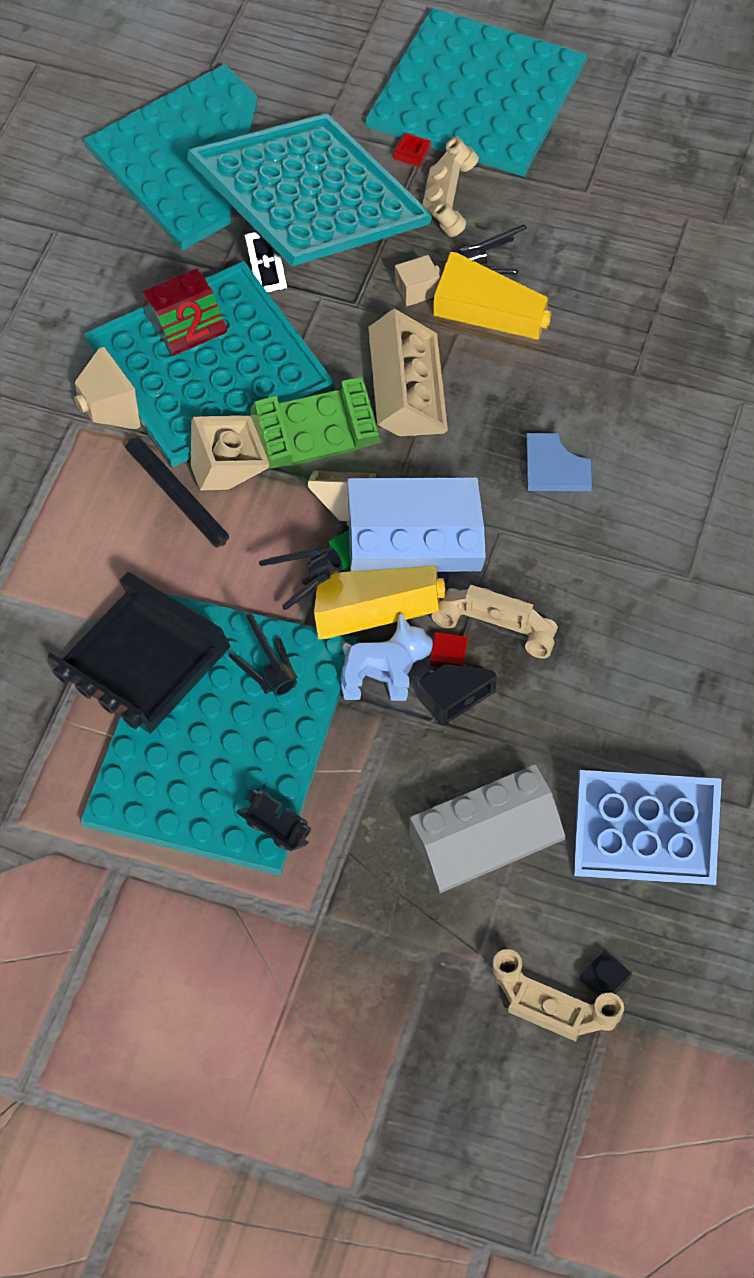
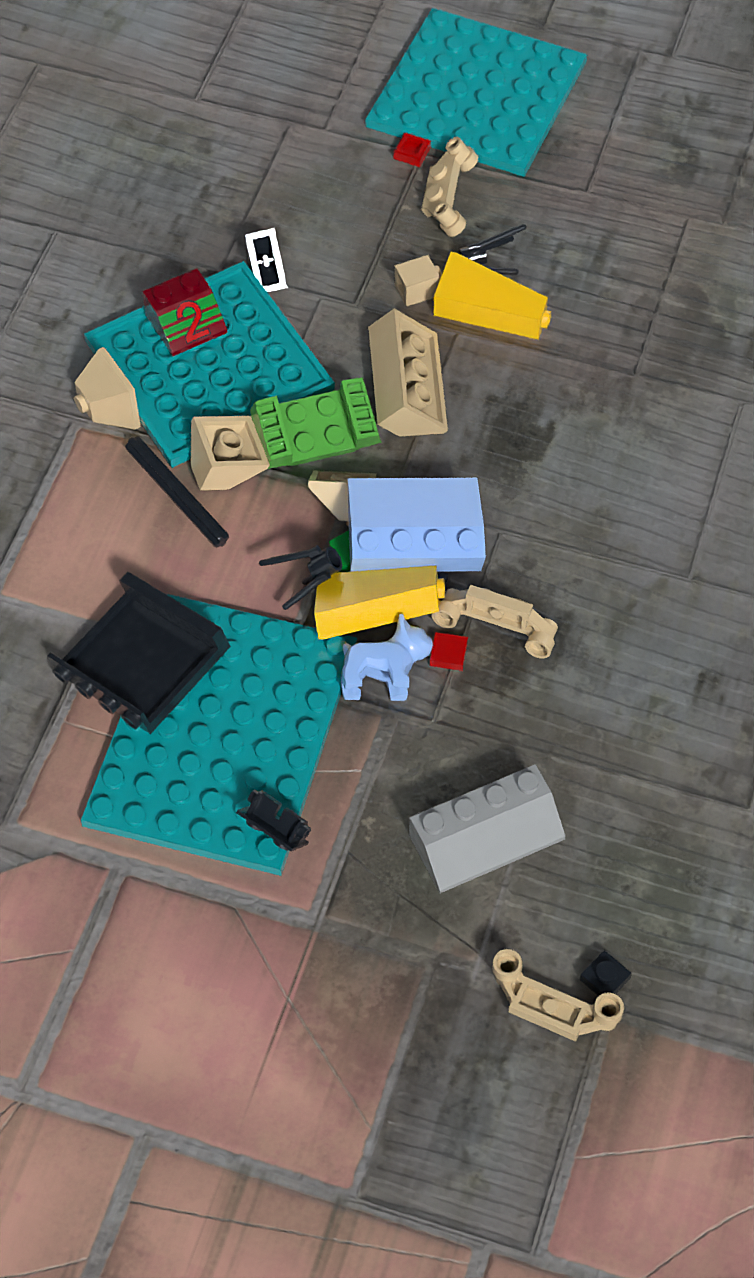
teal plate [84,64,258,251] -> none
teal plate [187,113,432,267] -> none
black plant [229,613,298,696] -> none
black slope [418,664,497,727] -> none
medium blue tile [526,433,592,492] -> none
light blue slope [574,770,722,885] -> none

